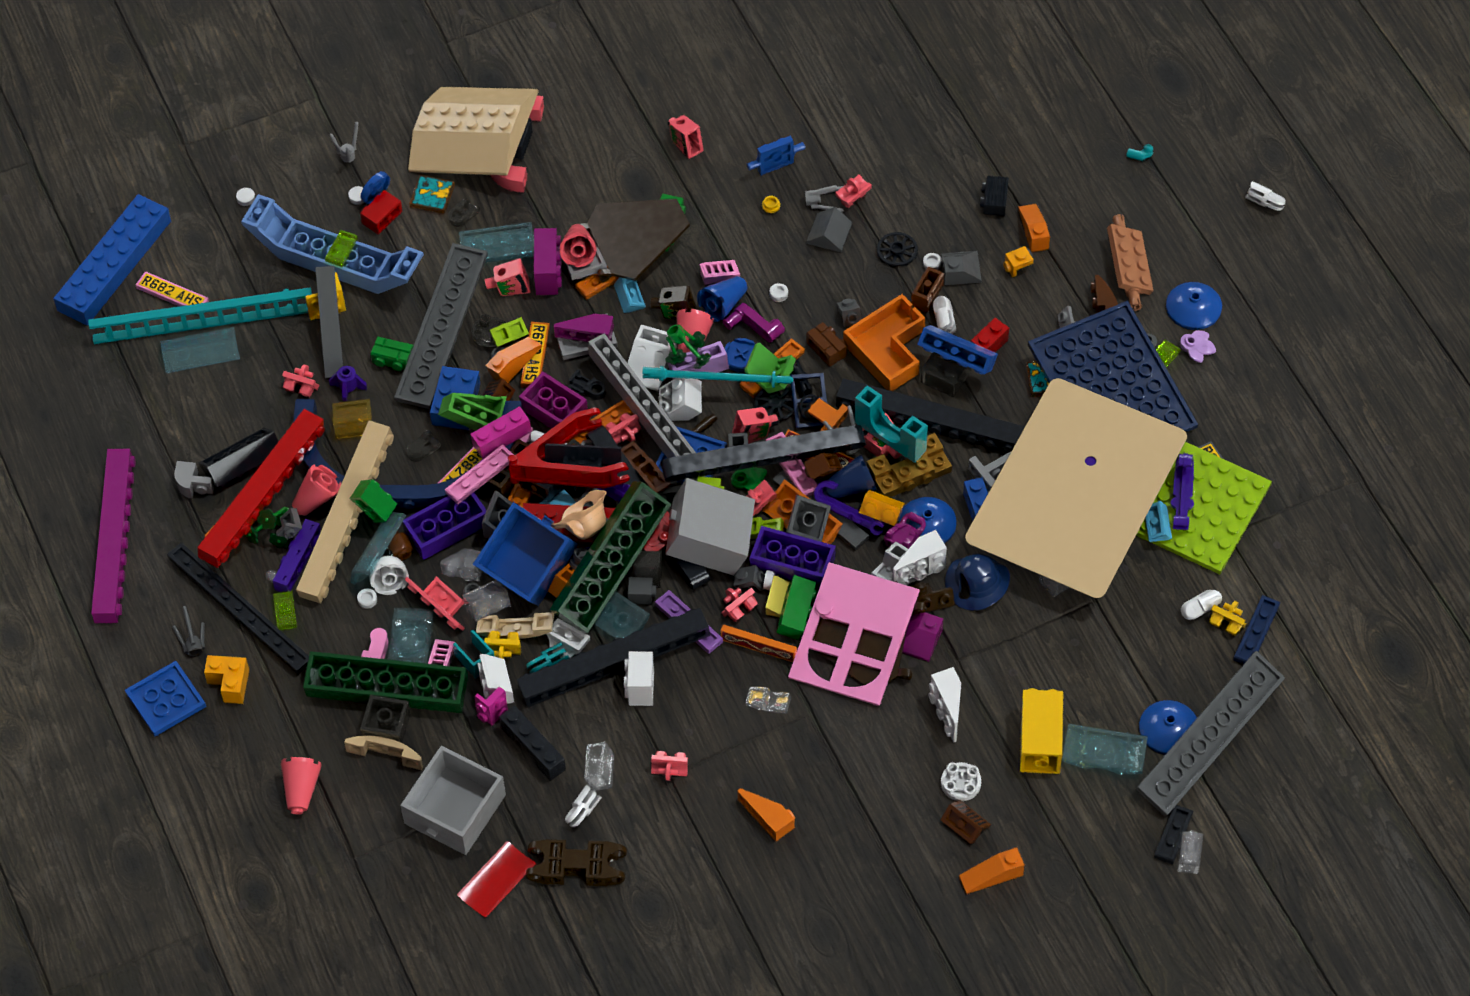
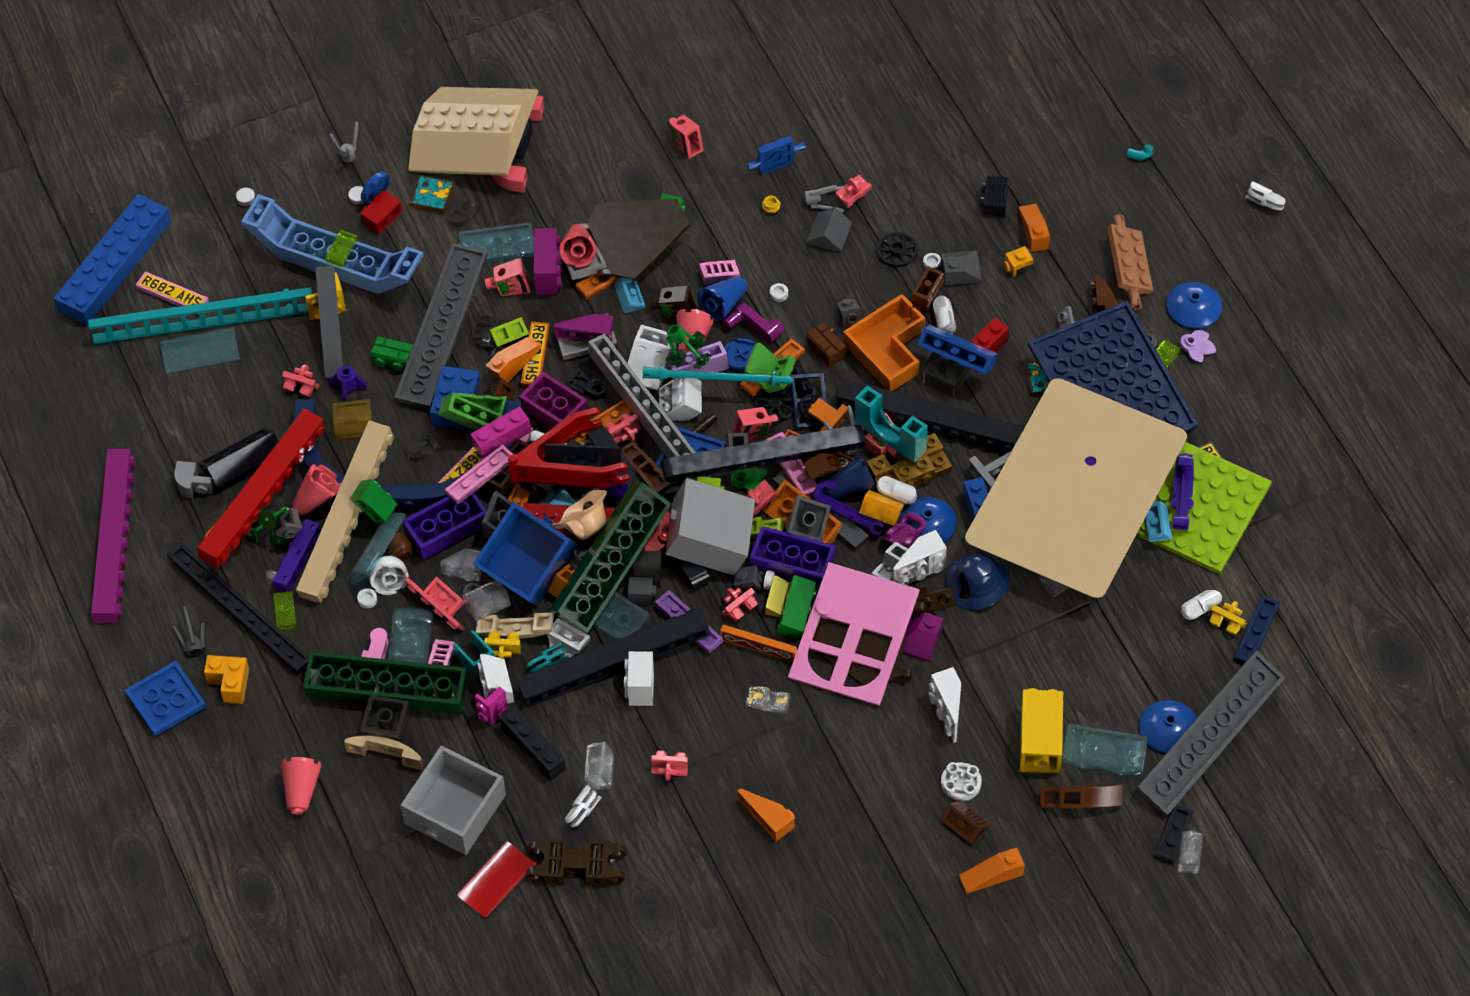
none -> white arm [876,476,917,504]
none -> reddish brown slope [1040,785,1123,808]

